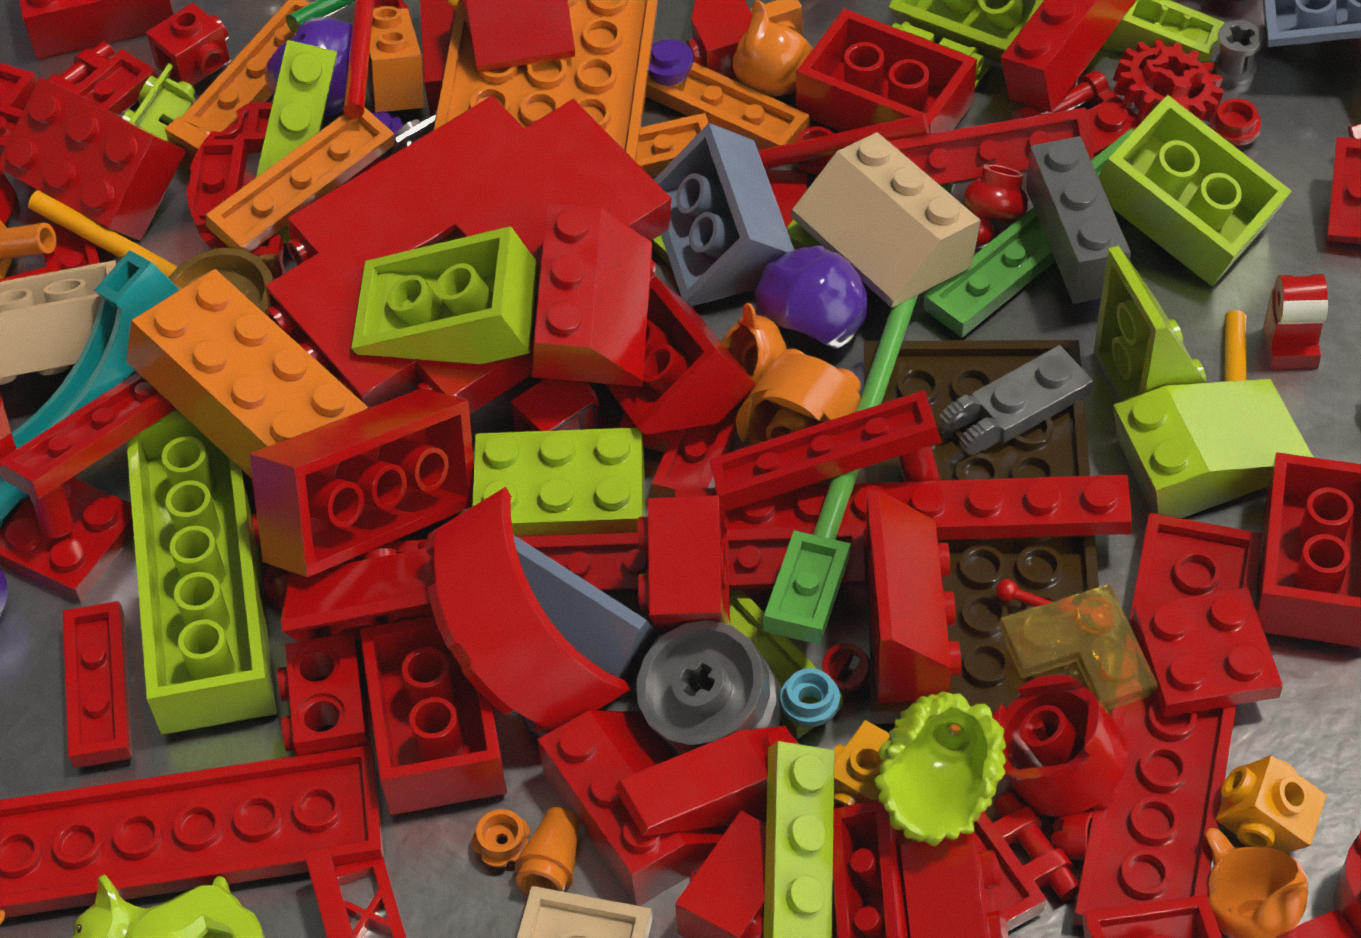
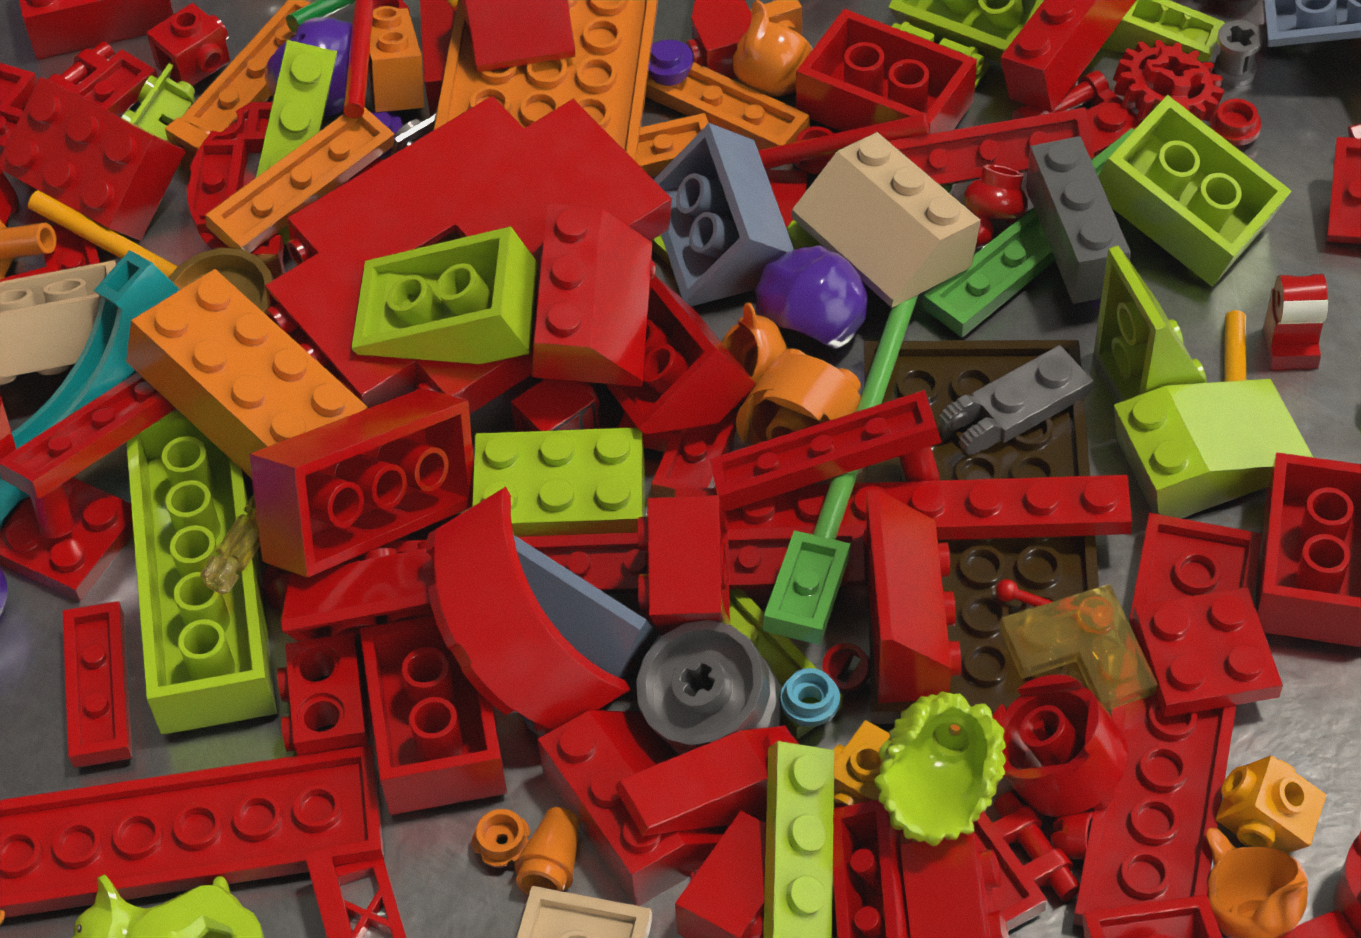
none -> clear yellow axle [200,495,261,594]

